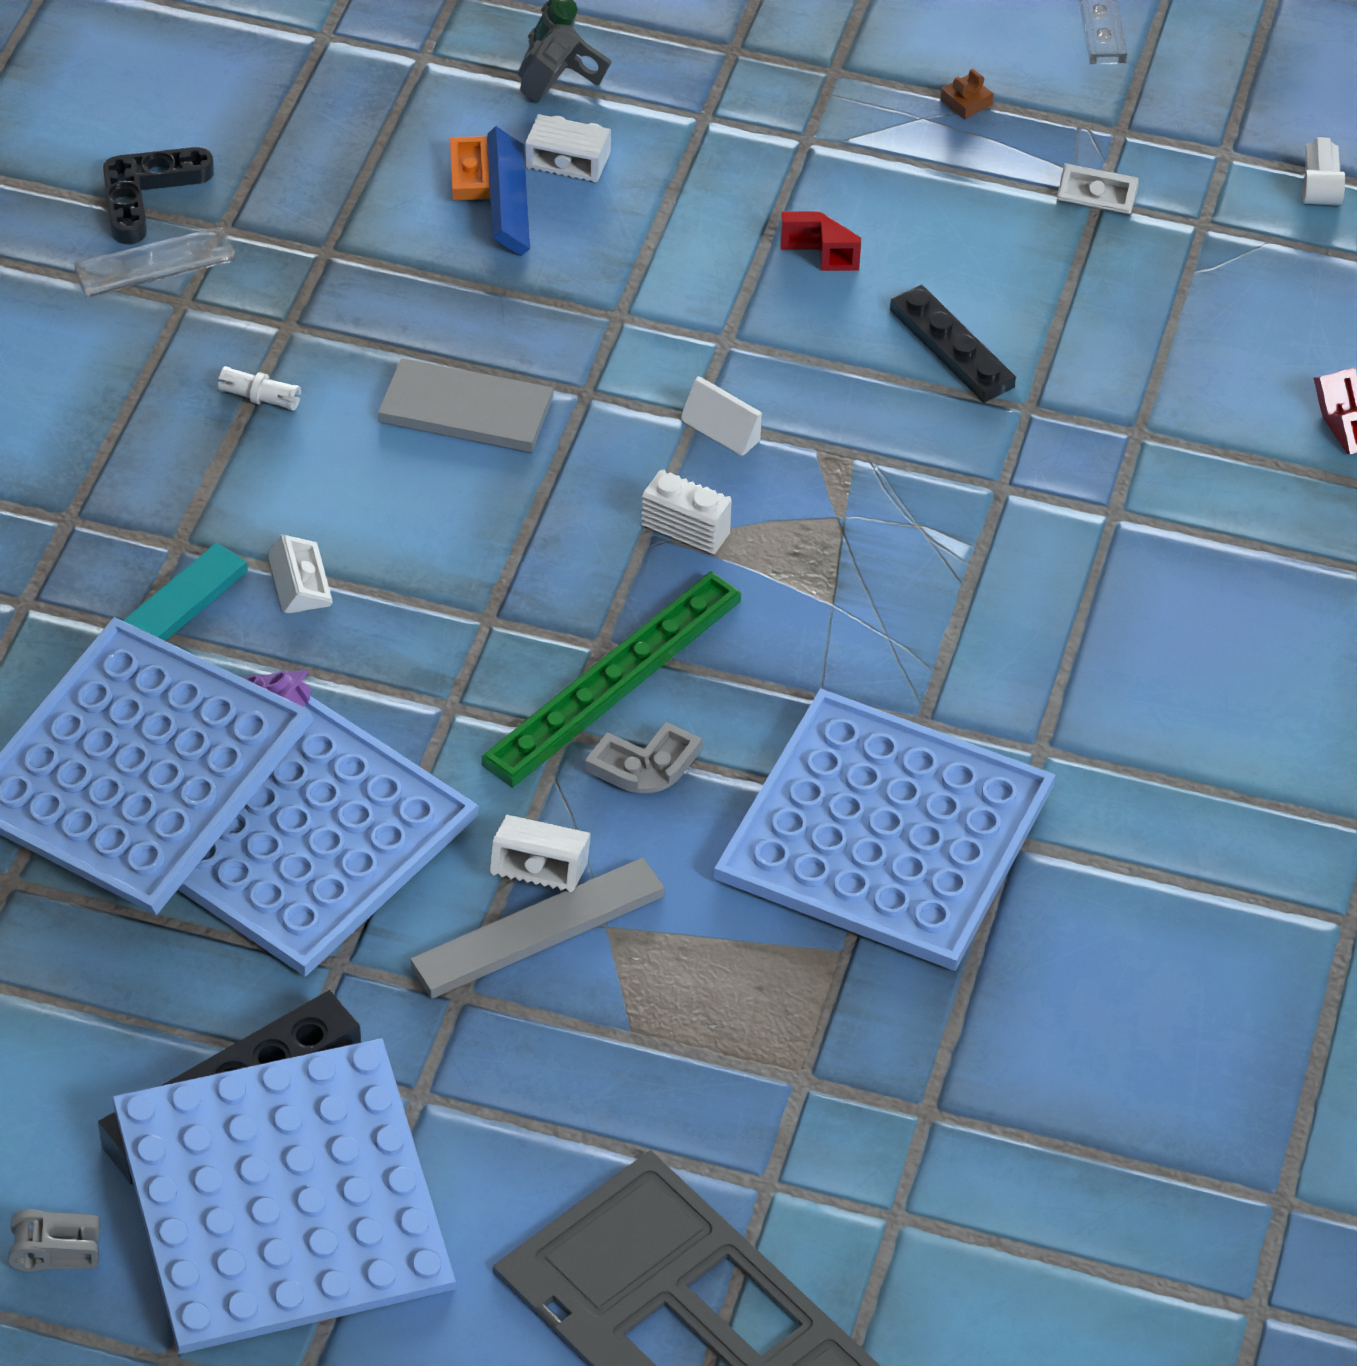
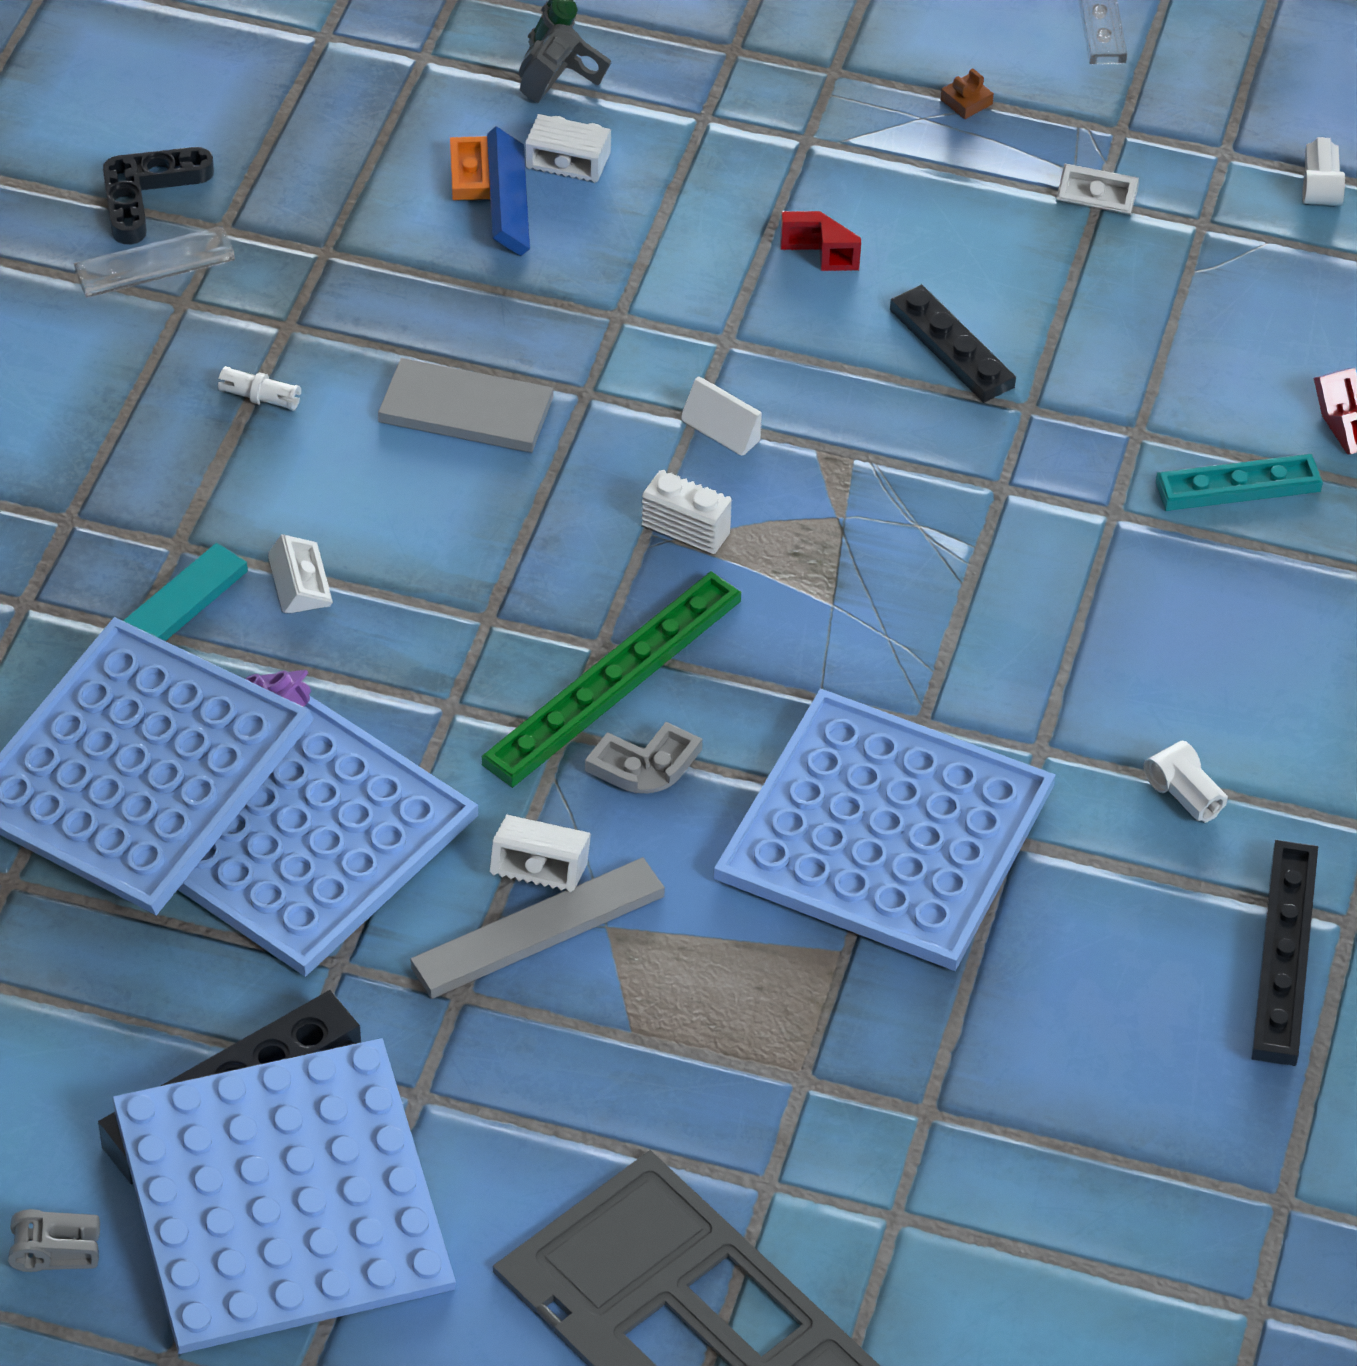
none -> white piece [1144,740,1228,823]
none -> teal tile [1155,454,1323,511]
none -> black plate [1251,840,1318,1066]

